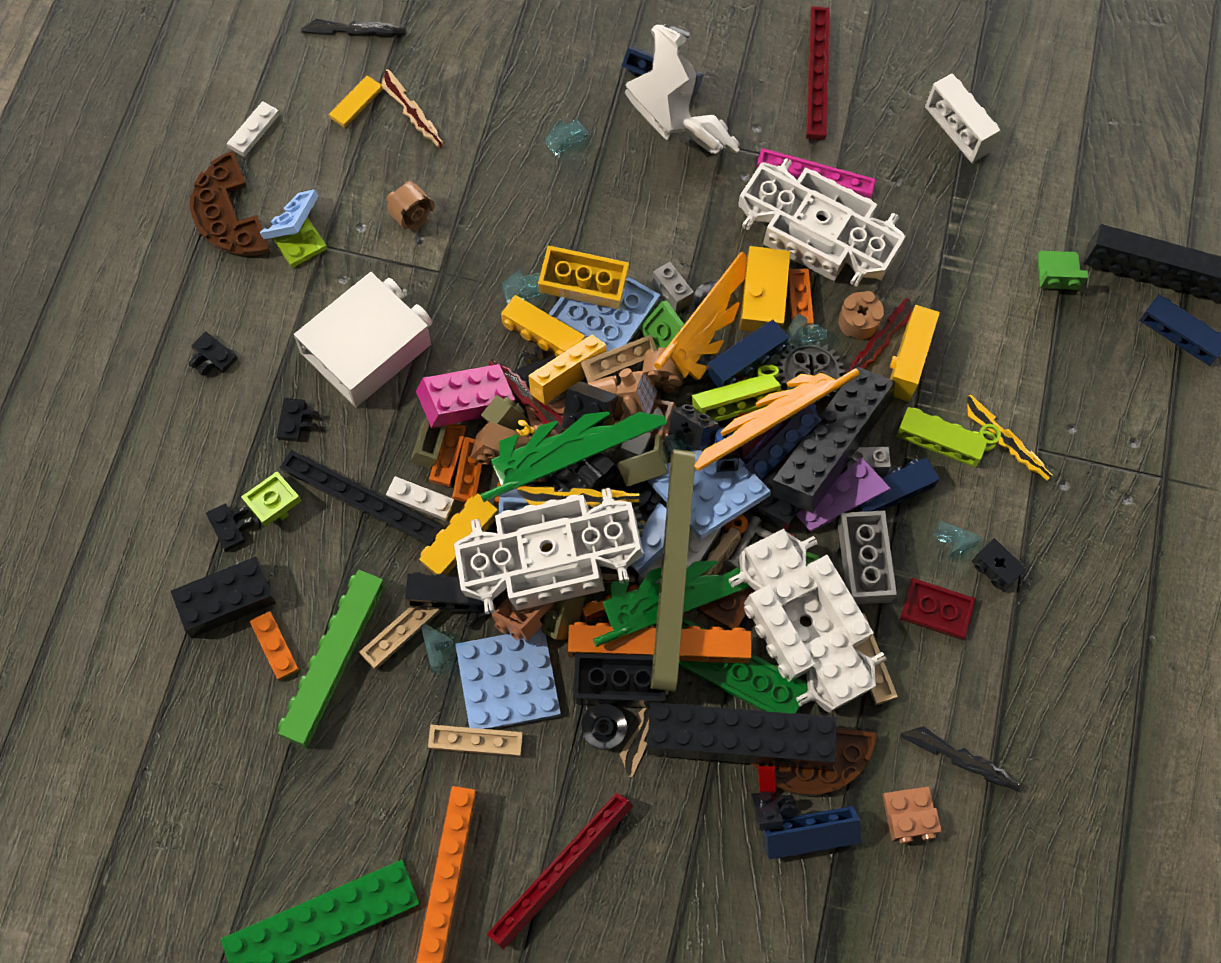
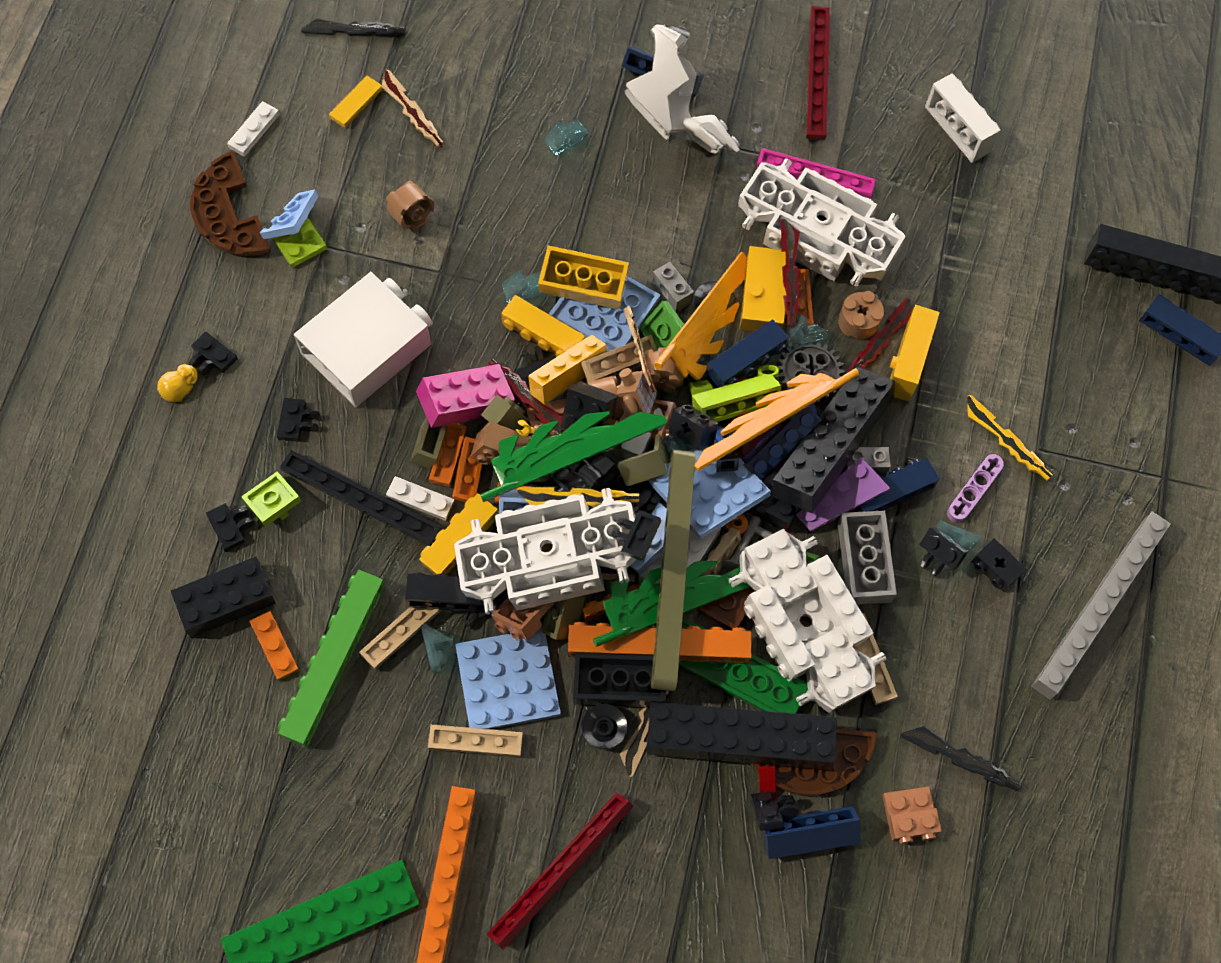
lime hinge [896,407,1001,468] -> none
dark red tile [899,577,976,641] -> none
bright green bracket [1037,251,1088,290] -> none
none -> yellow hair [157,364,198,403]
none -> black hinge [610,510,661,561]
none -> tan sword [624,306,656,394]
none -> lime tile [688,380,713,395]
none -> dark red sword [781,219,801,327]
none -> black hinge [919,526,968,577]
none -> lavender beam [947,454,1004,523]
none -> light grey brick [1031,512,1171,700]

